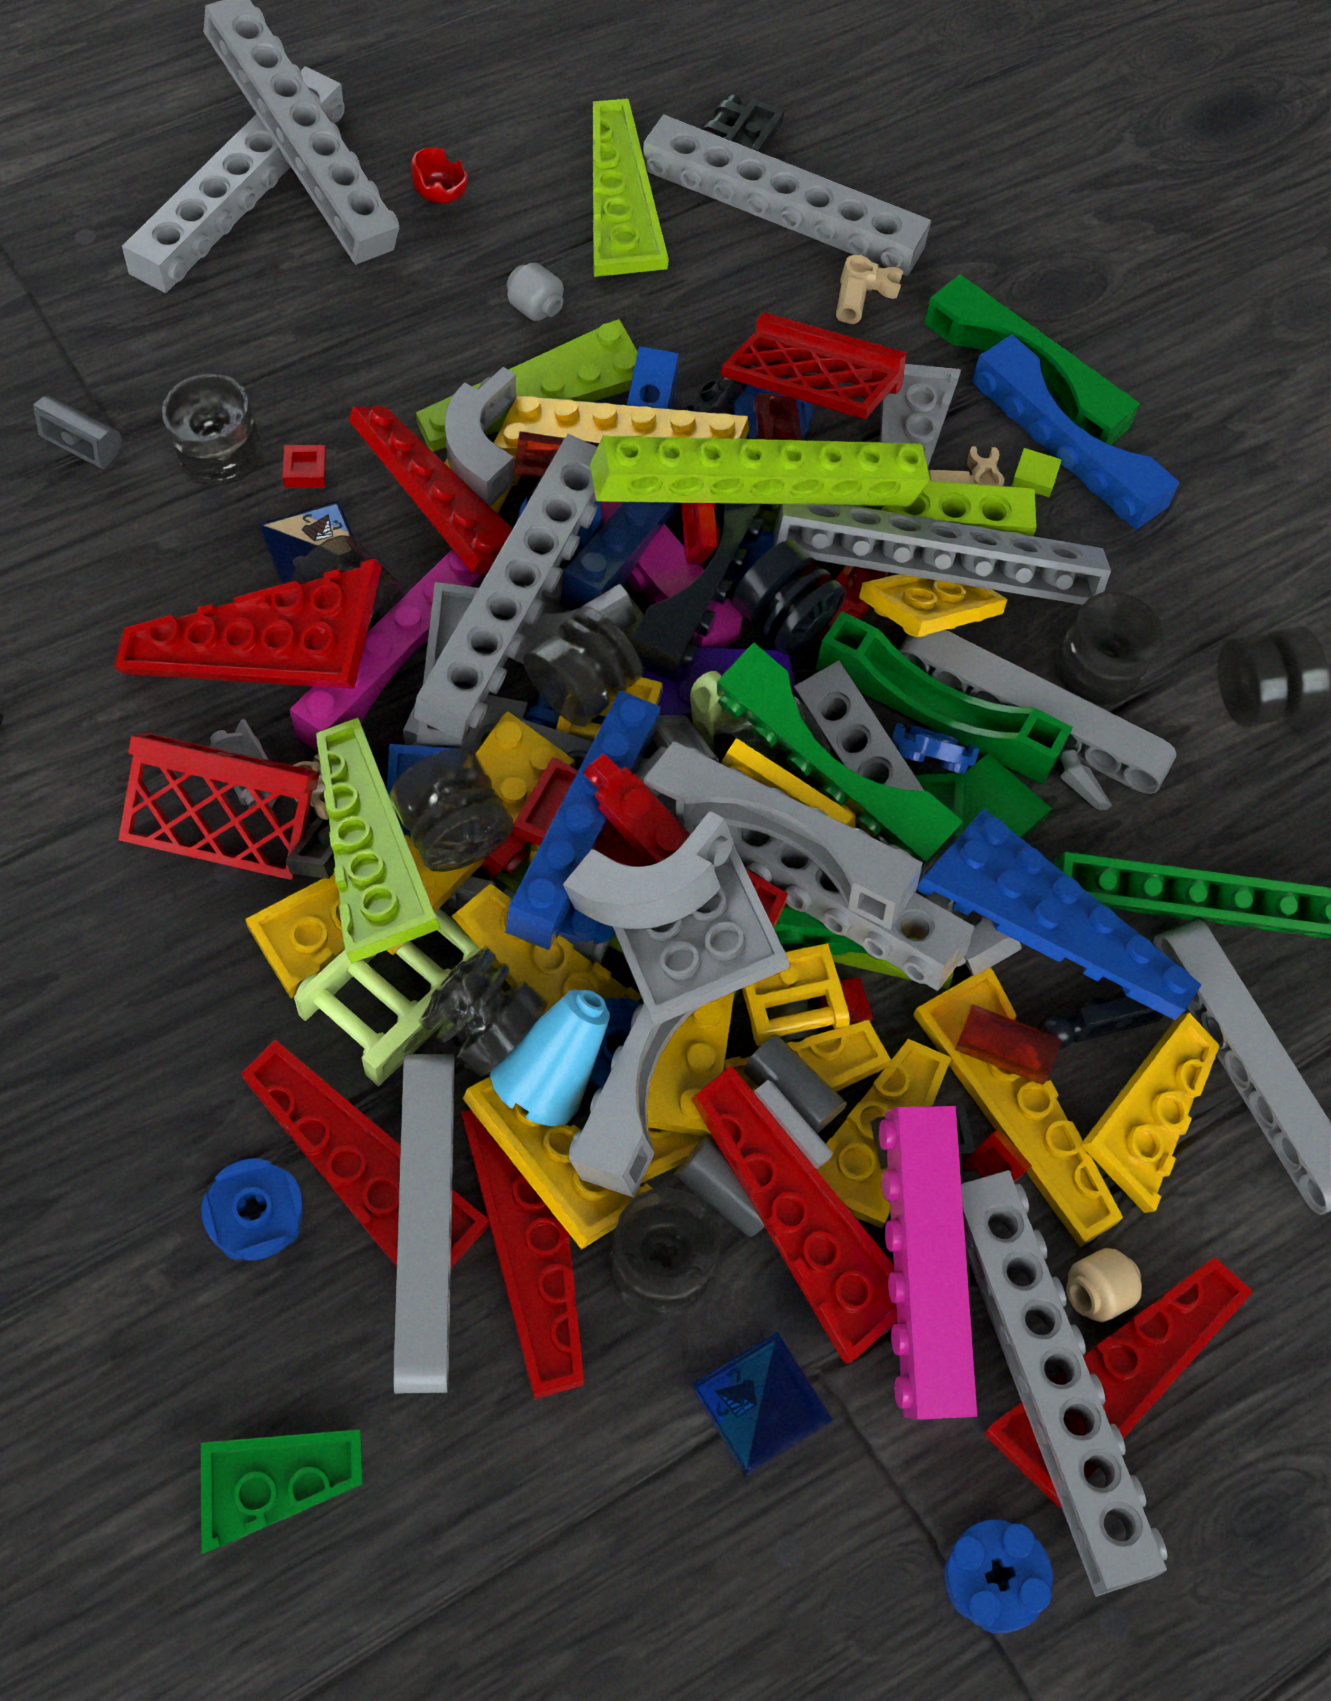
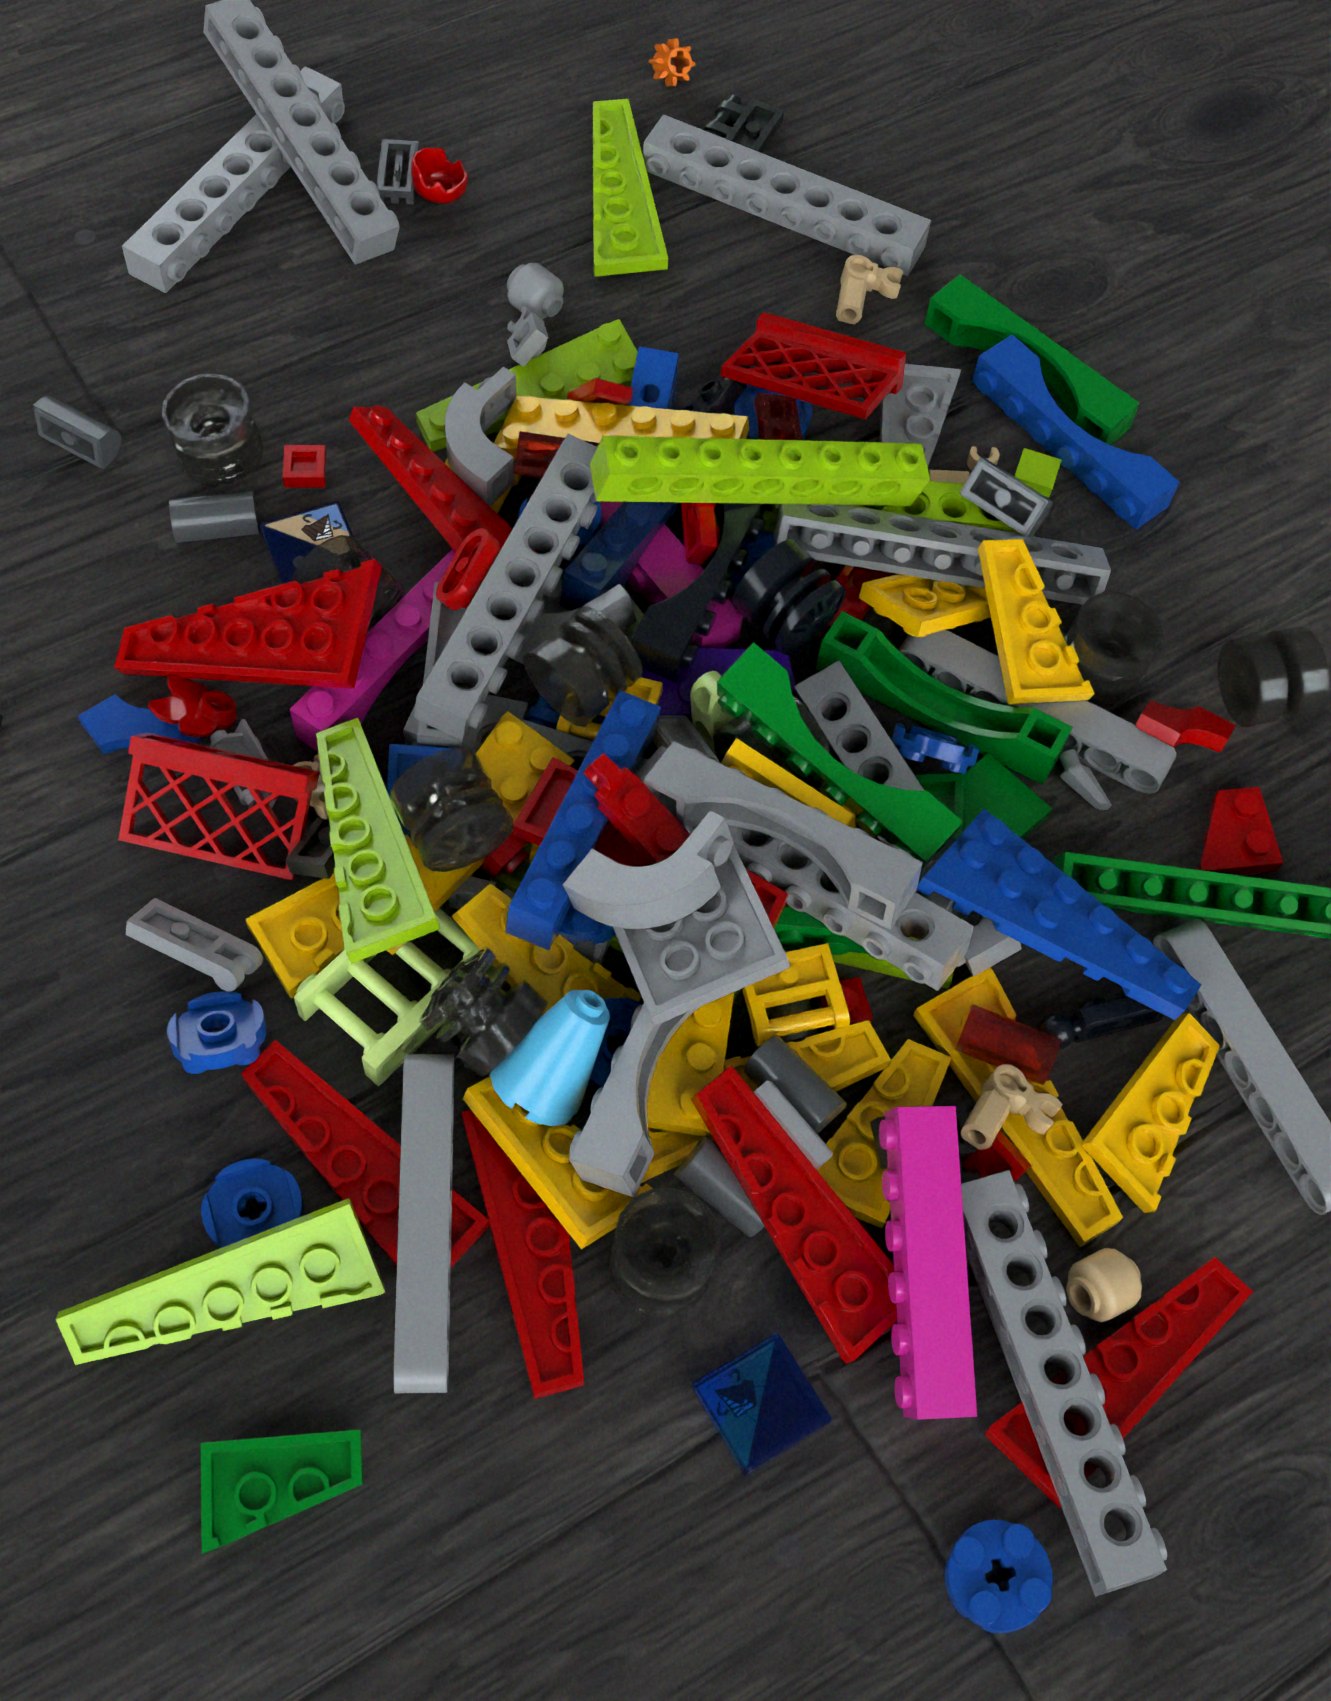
none -> lime wing [56,1198,385,1365]
none -> blue tile [78,694,203,754]
none -> light grey plate [126,898,263,992]
none -> red plate [148,675,237,737]
none -> blue plate [167,991,267,1074]
none -> dark grey brick [169,491,259,543]
none -> dark grey tile [376,139,419,205]
none -> red plate [436,528,500,611]
none -> light grey plate [507,305,549,367]
none -> red tile [567,378,633,405]
none -> orange gear [648,38,695,87]
none -> dark grey brick [959,457,1053,537]
none -> tan bar [961,1064,1063,1150]
none -> yellow wing [978,539,1095,704]
none -> red tile [1135,700,1236,752]
none -> red wing [1196,787,1284,875]

